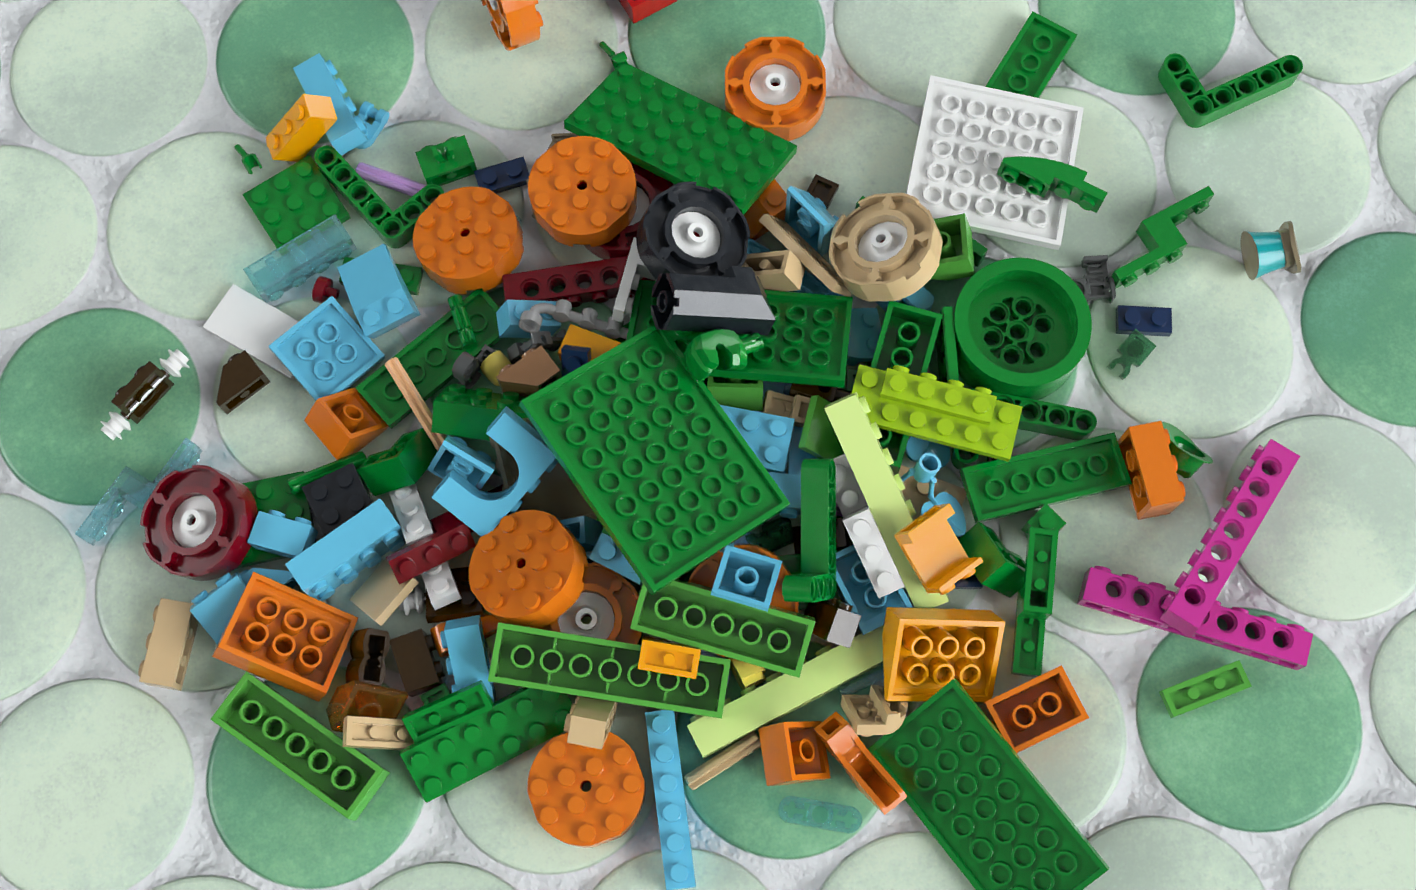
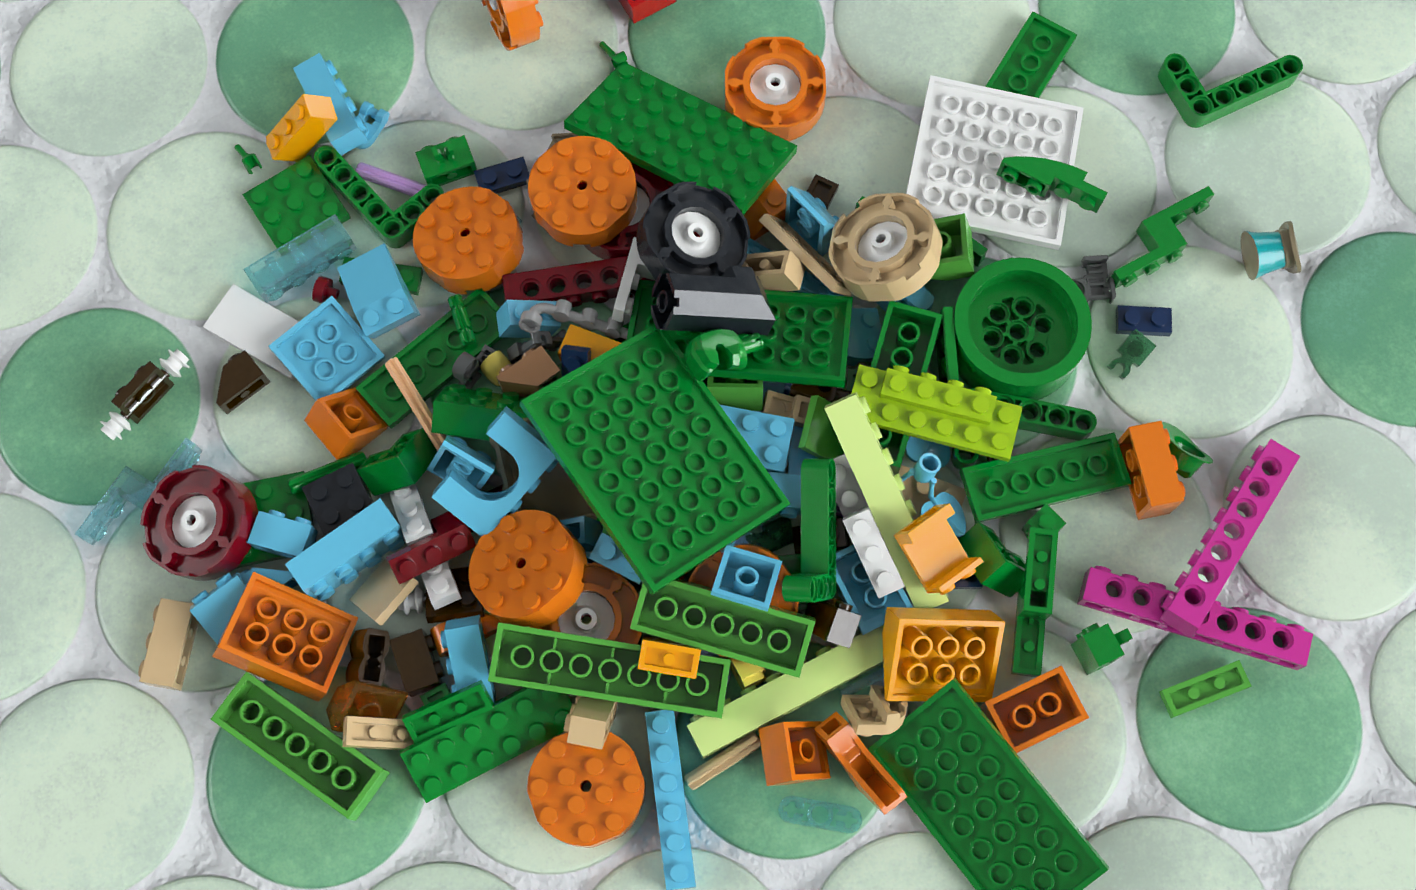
none -> green brick [1071,623,1133,675]

